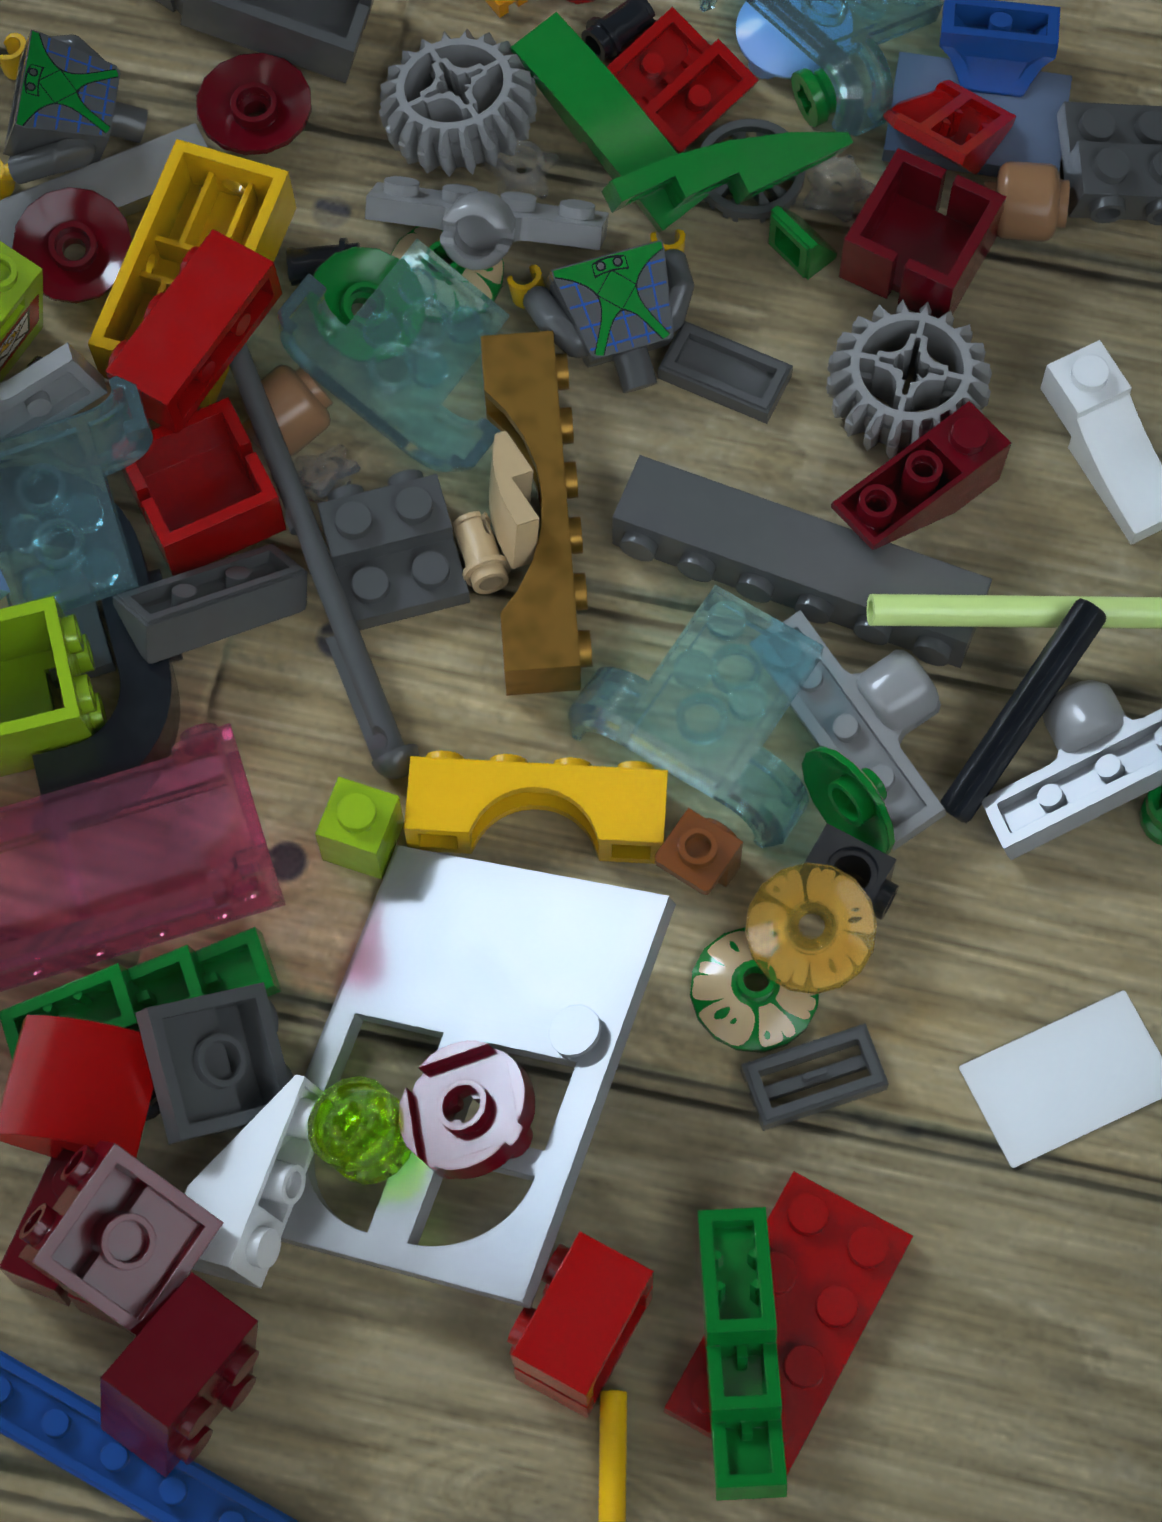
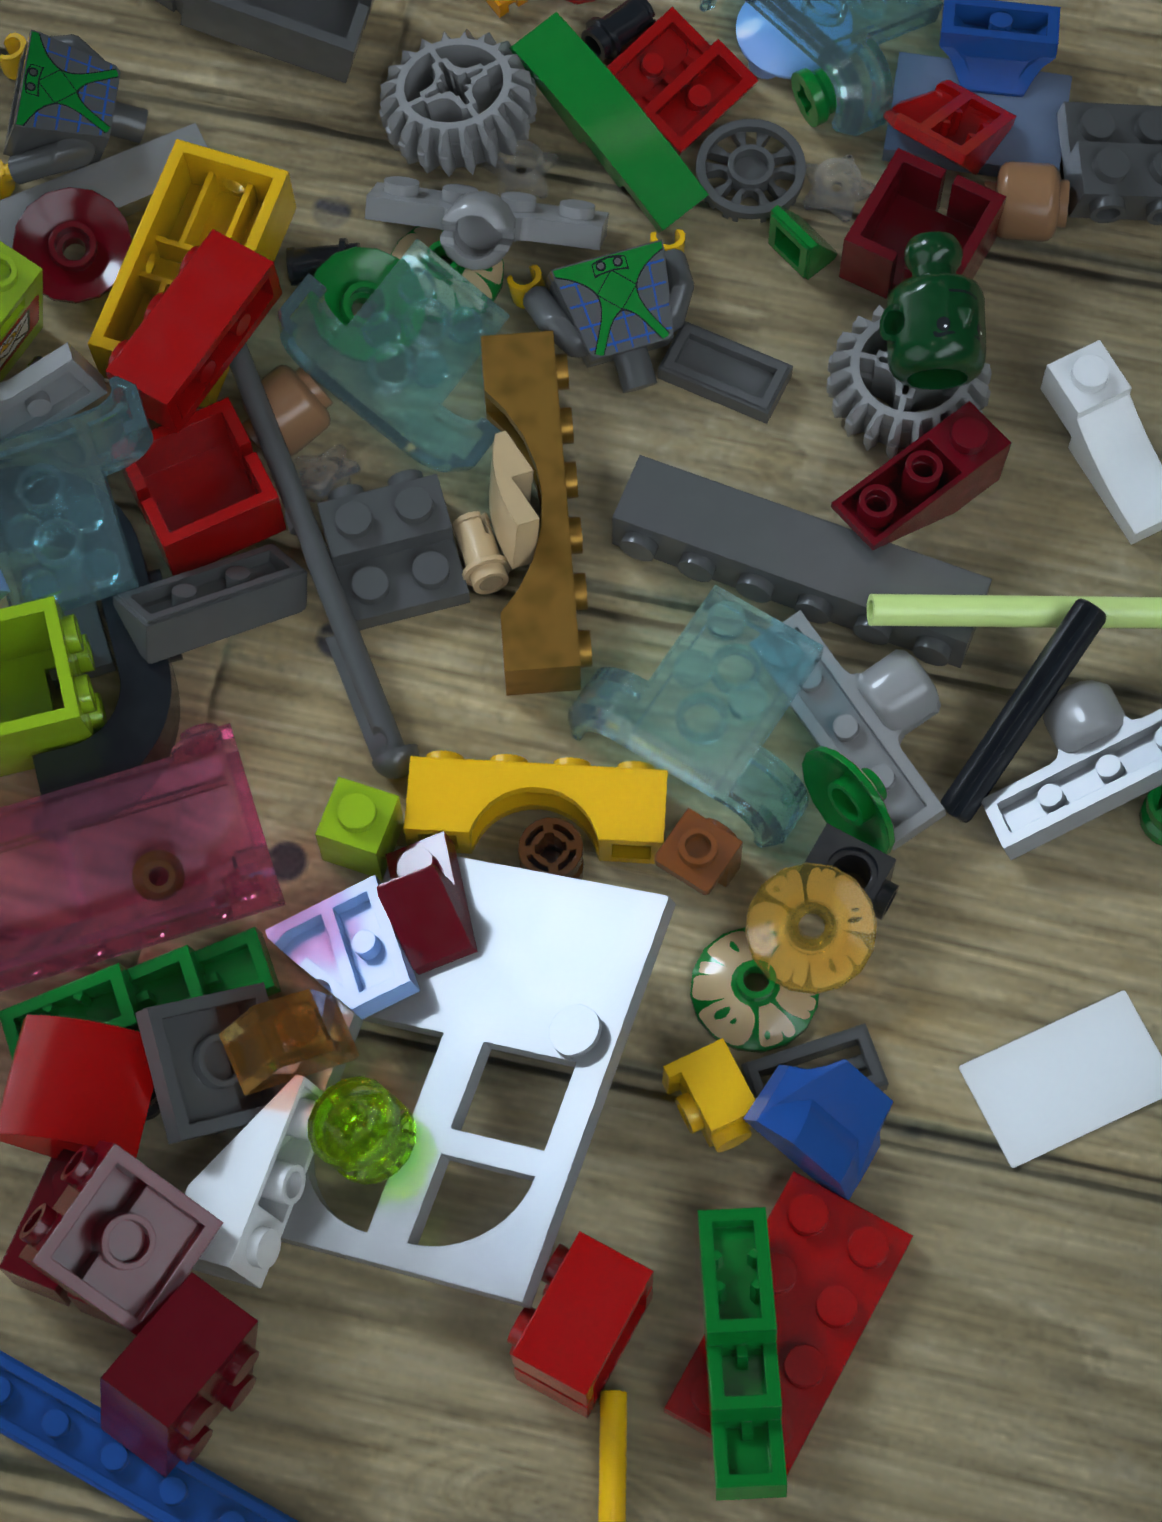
dark red dish [196,53,312,155] -> none
plate [398,1040,535,1179] -> none
green slope [601,132,854,213] -> none
none -> reddish brown hose [132,850,185,902]
none -> clear orange slope [219,989,360,1096]
none -> light blue wing [265,875,420,1020]
none -> dark red slope [376,831,478,975]
none -> reddish brown wheel [518,817,584,880]
none -> yellow brick [662,1038,755,1153]
none -> blue slope [743,1059,893,1201]
none -> dark green piece [879,231,986,390]

